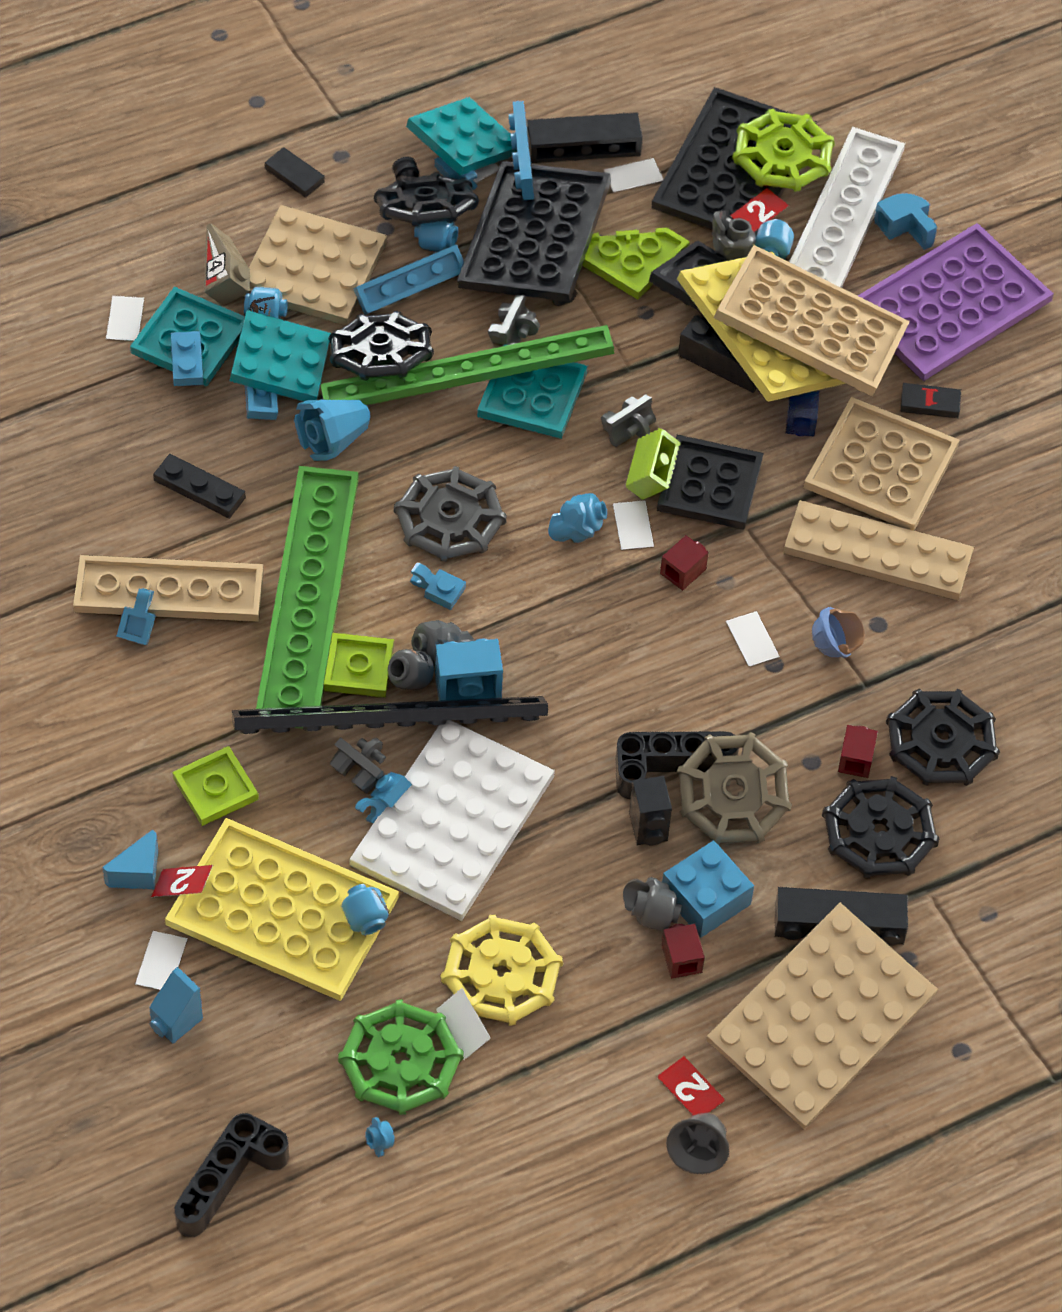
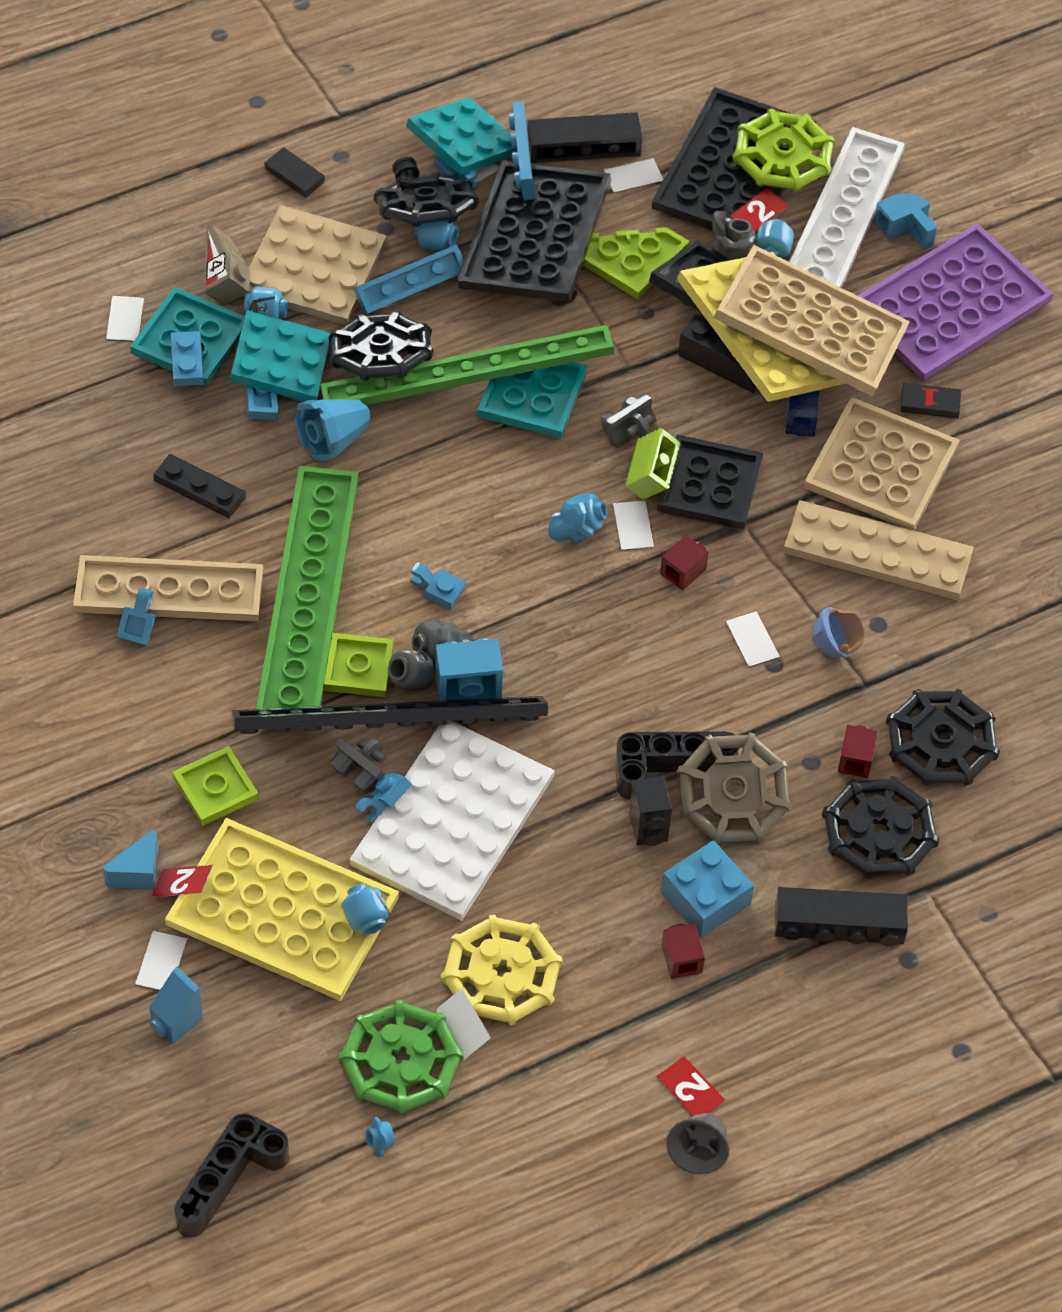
dark grey plate [394,466,507,561] -> none
dark grey hips [488,295,540,345] -> none
dark grey head [623,877,681,931] -> none
tan plate [706,903,938,1130] -> none

